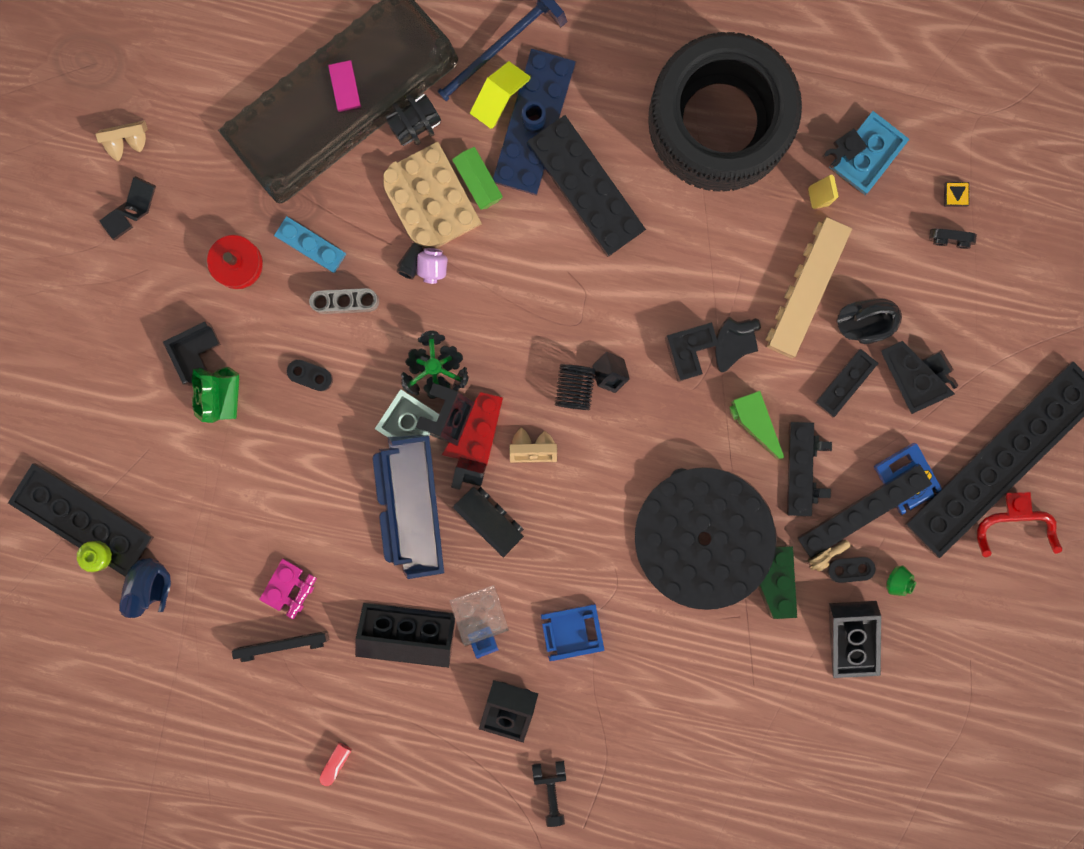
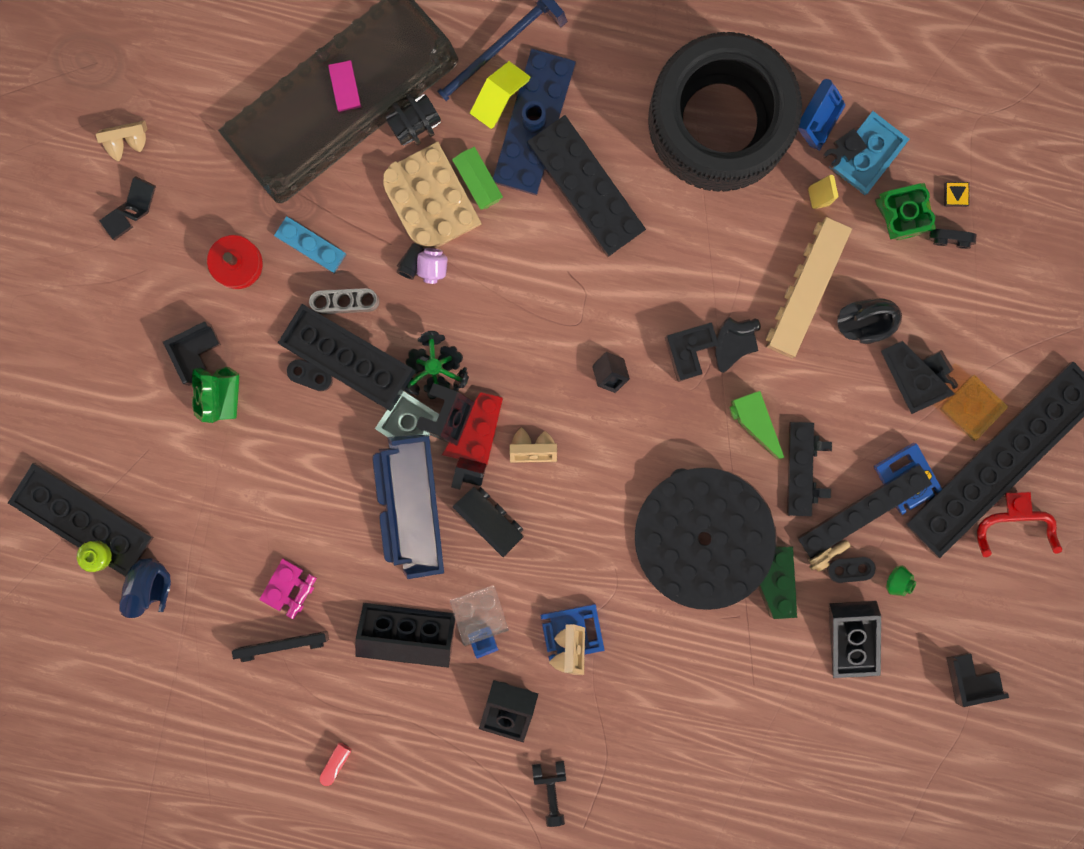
black piece [554,364,596,410] -> none
black plate [815,349,879,418] -> none
none -> black plate [277,304,416,412]
none -> tan tile [549,624,585,675]
none -> blue container [798,79,845,151]
none -> green piece [875,183,936,241]
none -> clear yellow plate [940,375,1008,441]
none -> black panel [946,653,1009,707]

